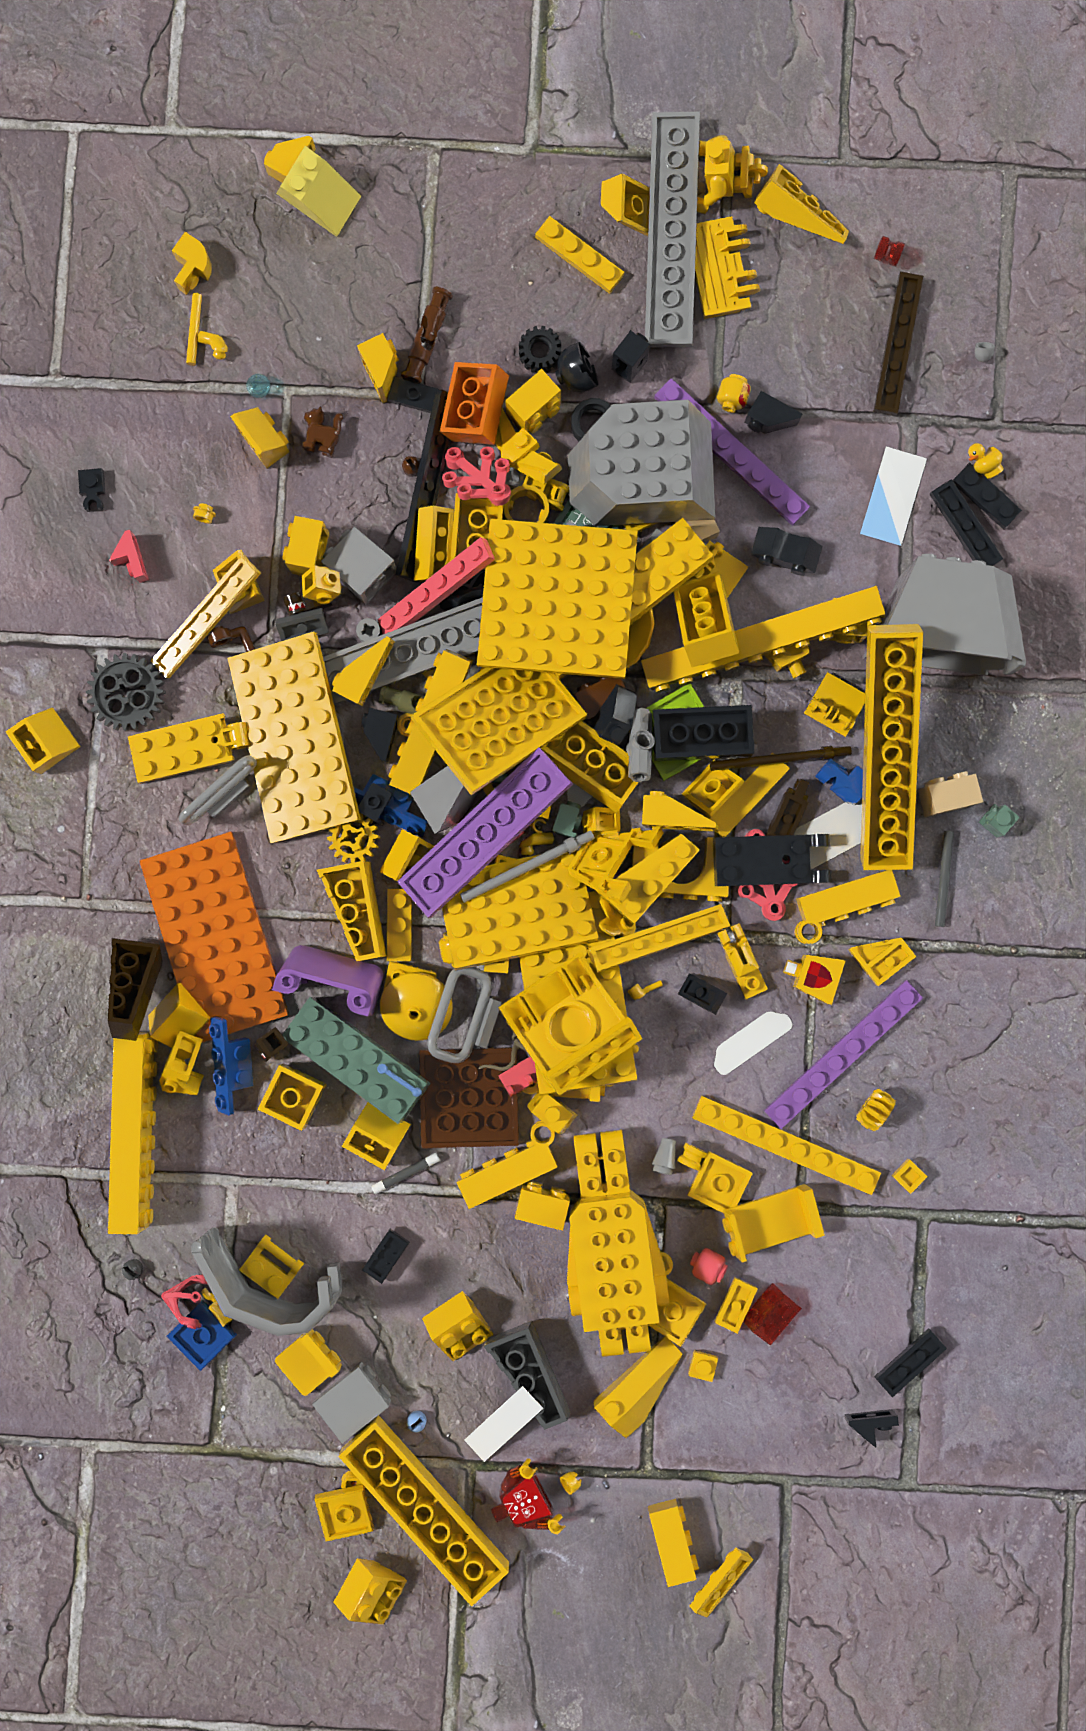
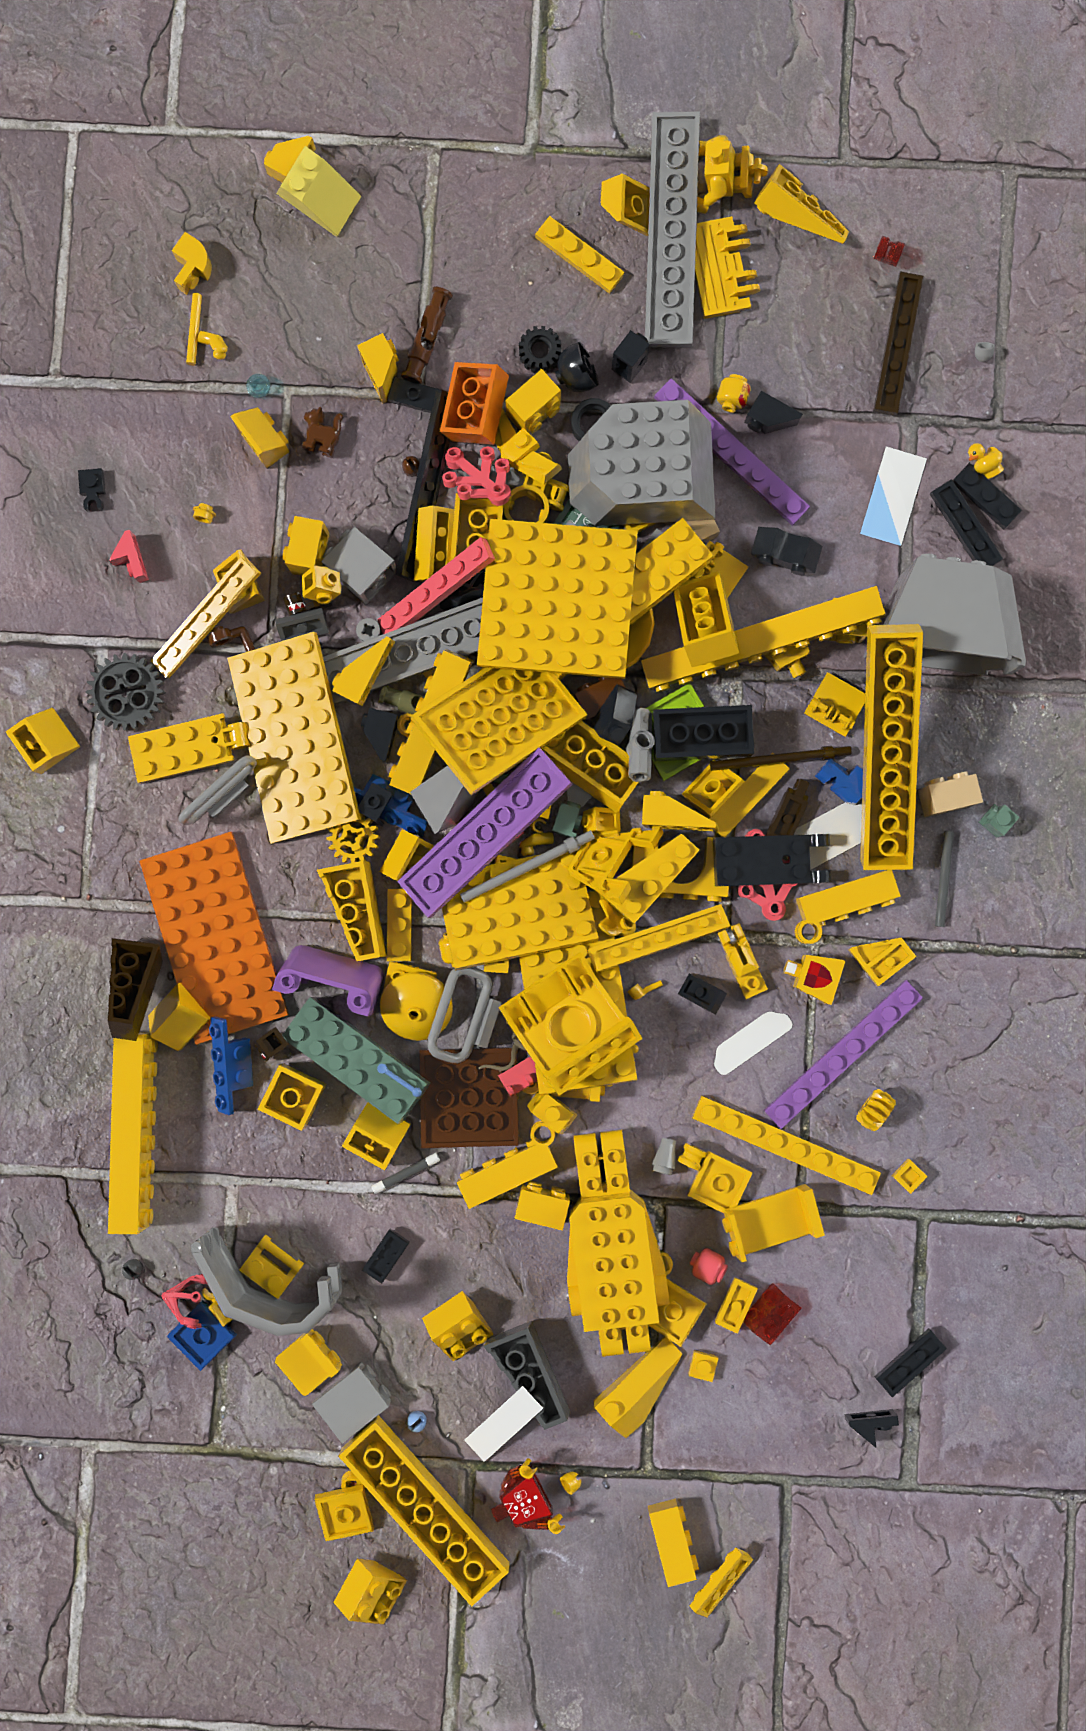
yellow tile [159,1031,204,1095] -> none

